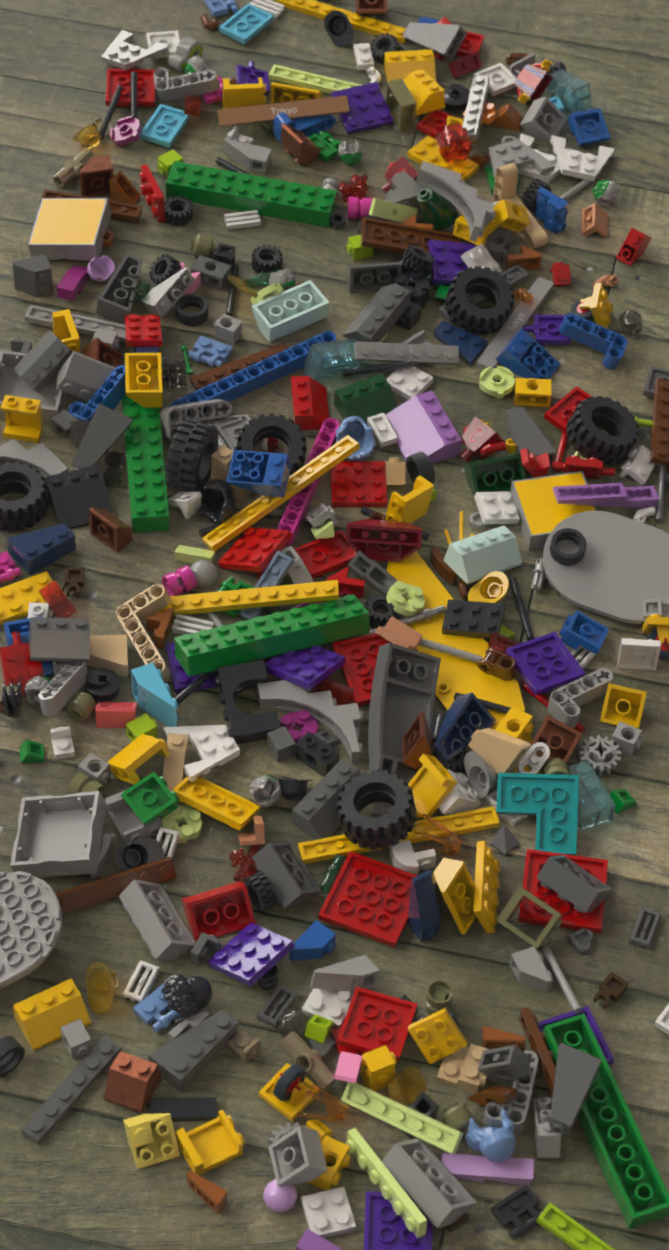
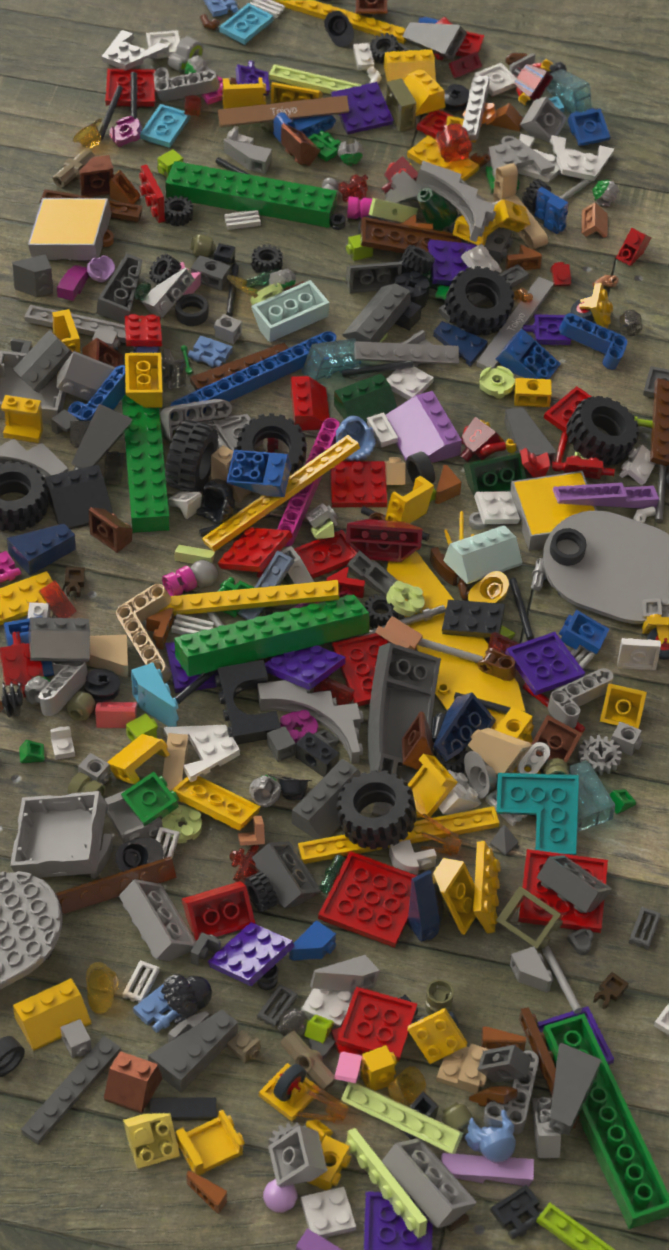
none -> dark orange slope [435,465,462,504]

